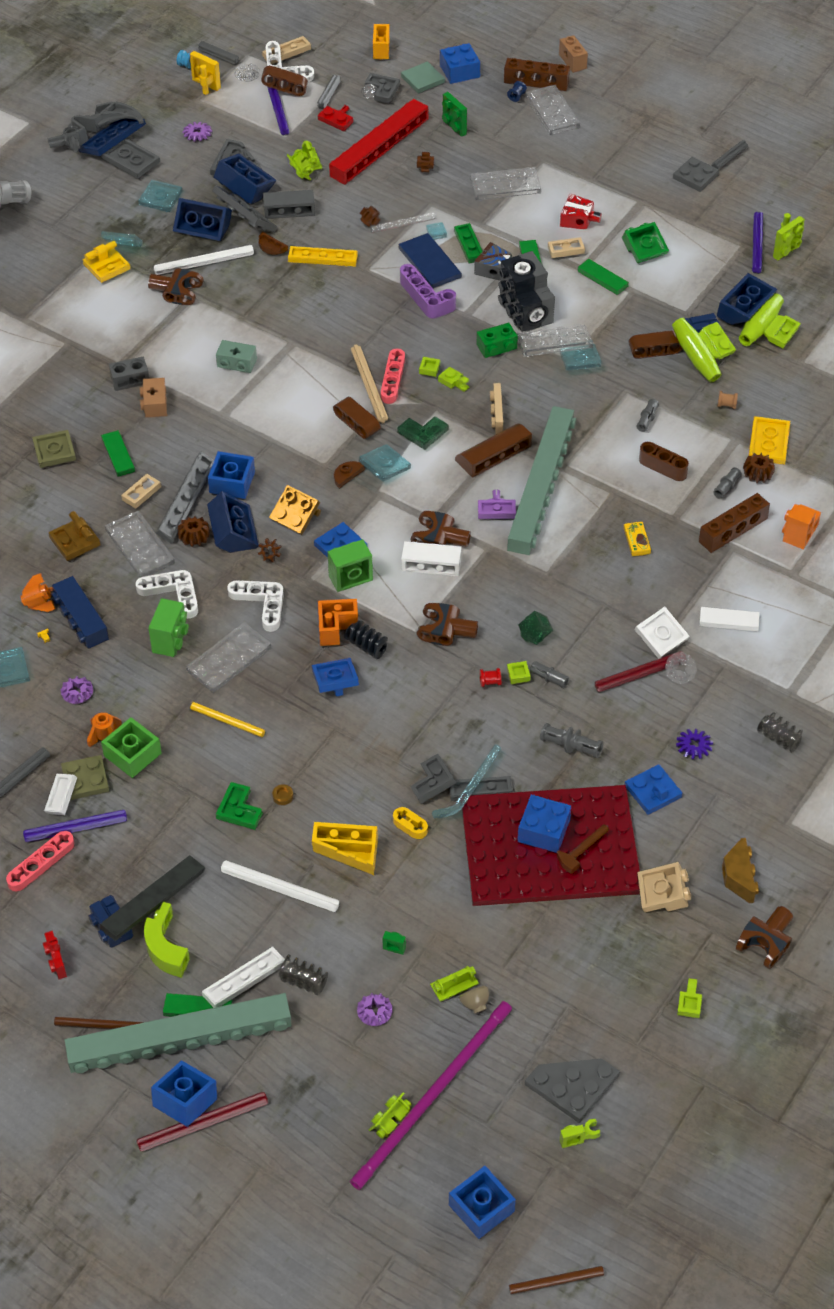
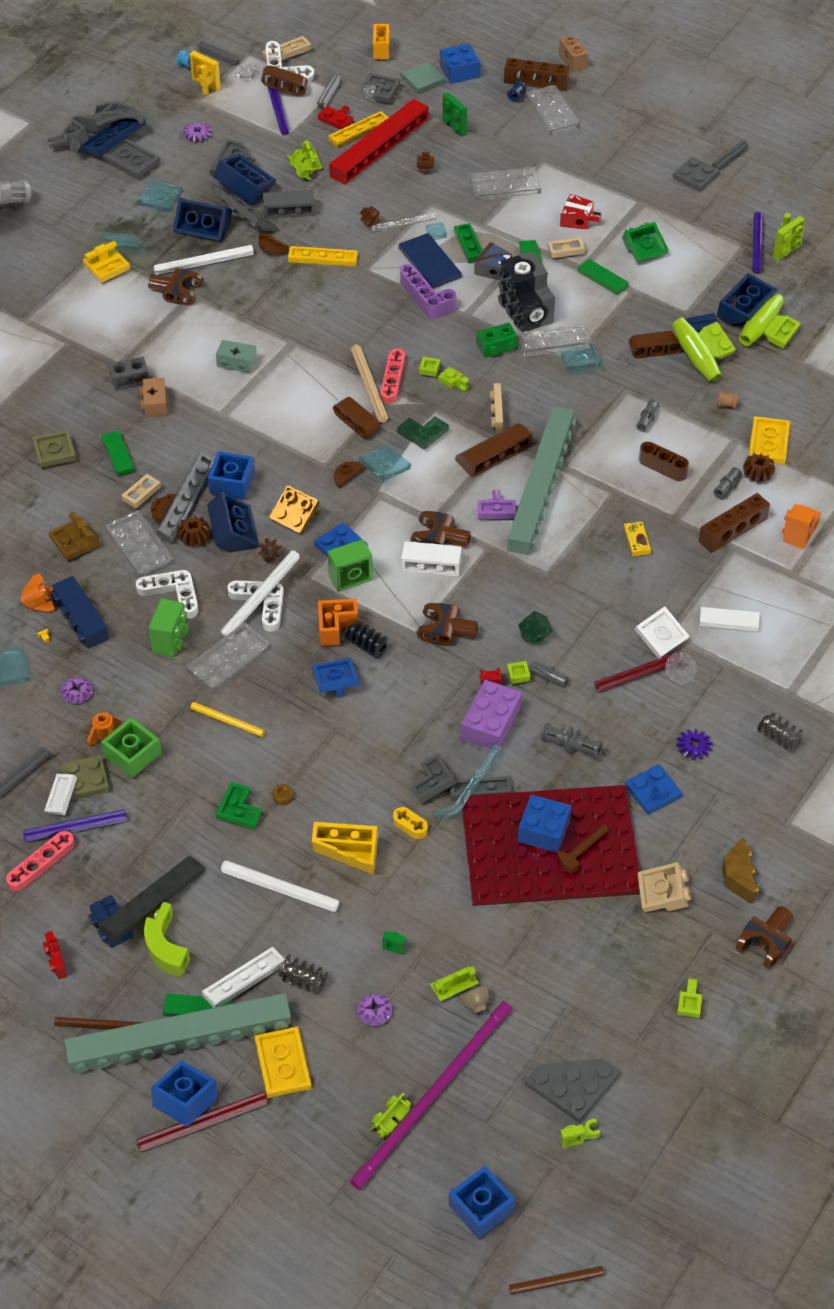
none -> reddish brown plate [150,494,176,524]
none -> white axle [221,550,300,638]
none -> yellow tile [254,1027,312,1098]
none -> yellow tile [328,111,389,148]
none -> medium lavender brick [461,680,522,752]

